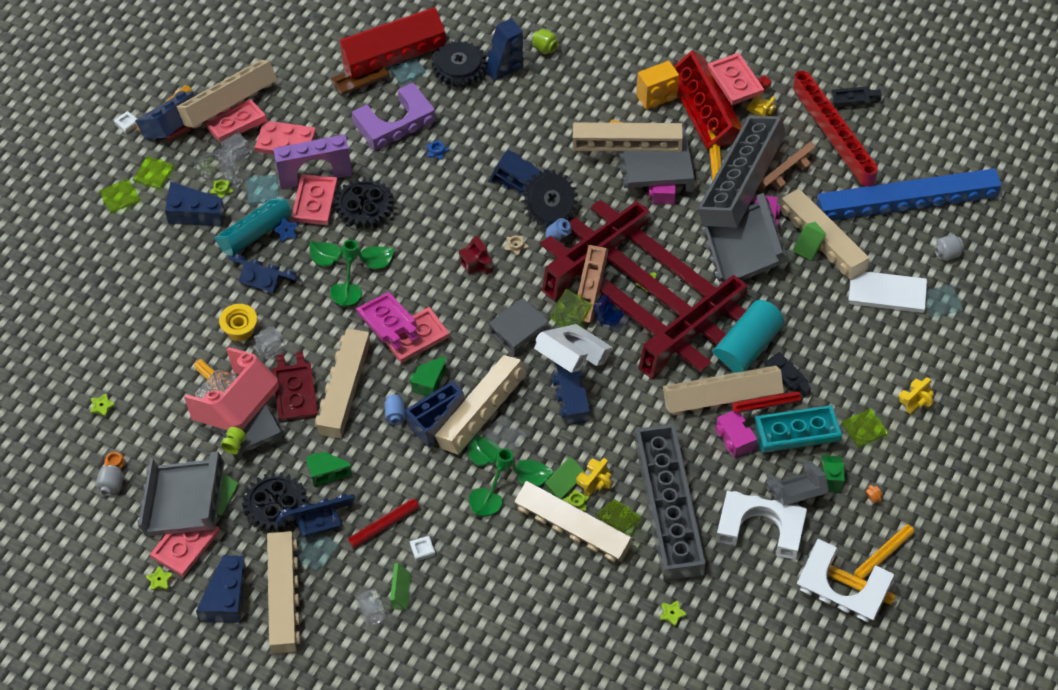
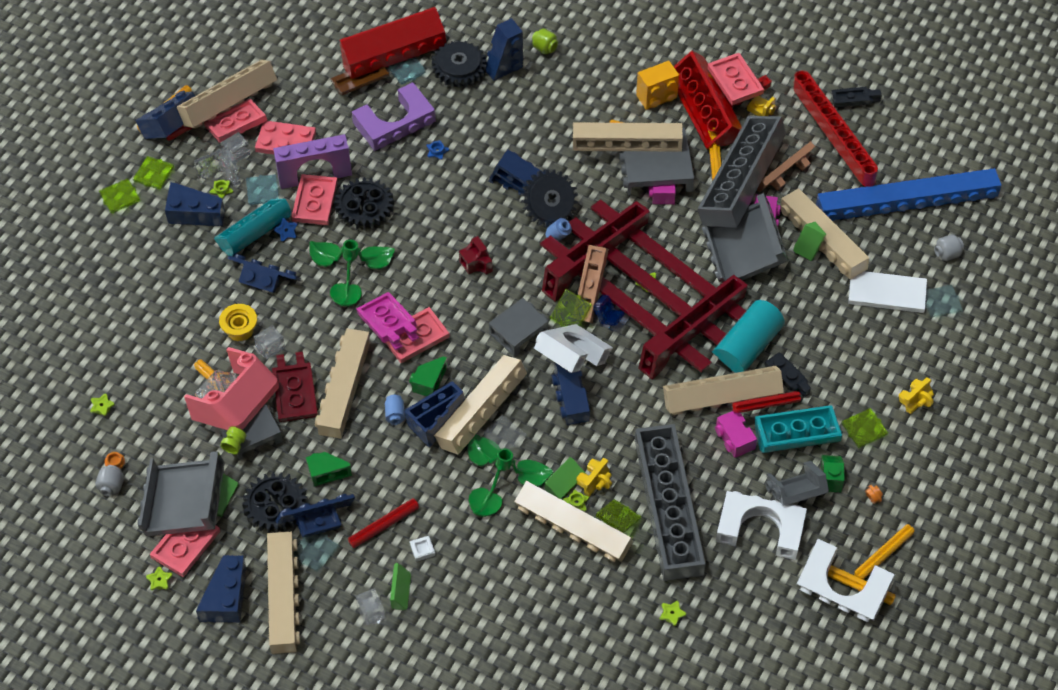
white tile [114,111,137,134] -> none
tan plate [504,236,528,256] -> none

